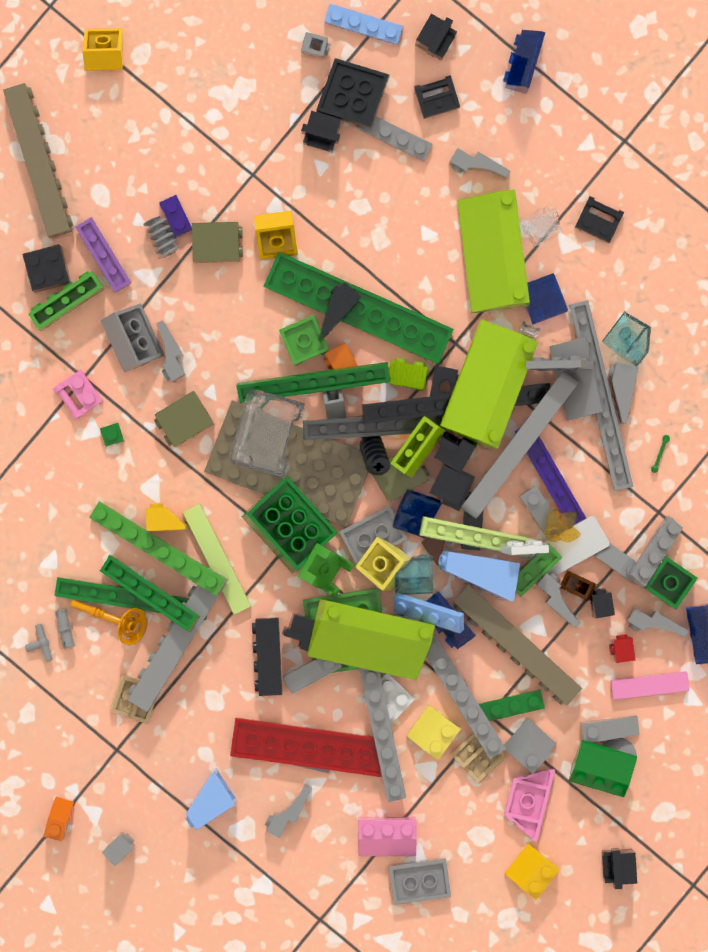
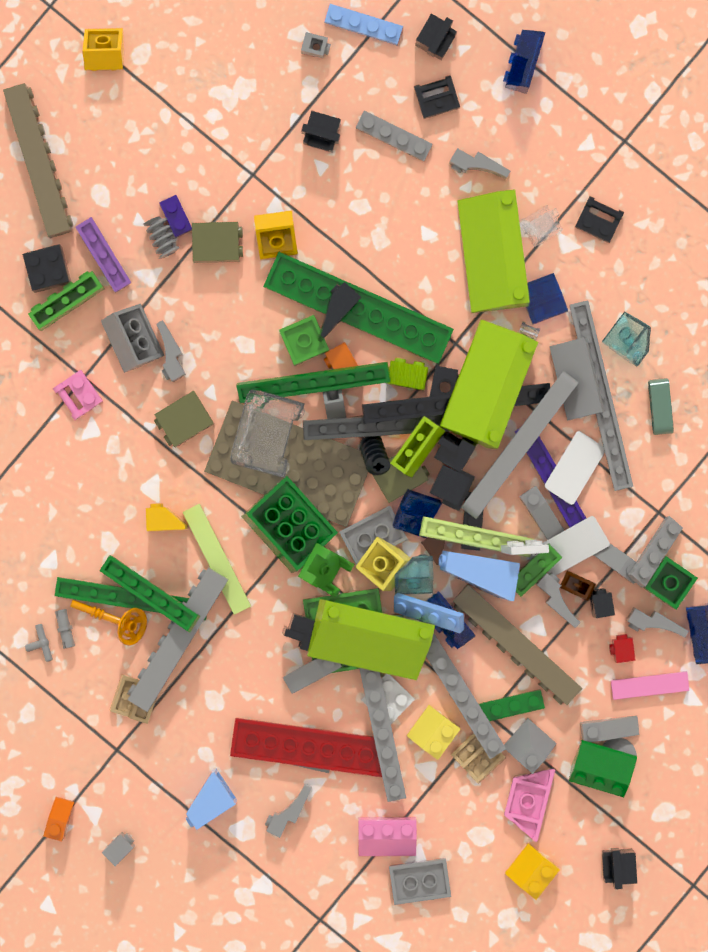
bright green plate [89,501,227,596] -> none
green plate [100,423,124,447] -> none
black brick [252,617,283,696] -> none
black plate [316,58,390,129] -> none
light grey plate [526,356,594,371] -> none
clear yellow plate [544,509,580,542] -> none
light grey slope [608,362,639,424] -> none
green hinge [651,435,670,473] -> none
none -> white sticker [545,431,605,505]
none -> sand green beam [648,378,674,435]

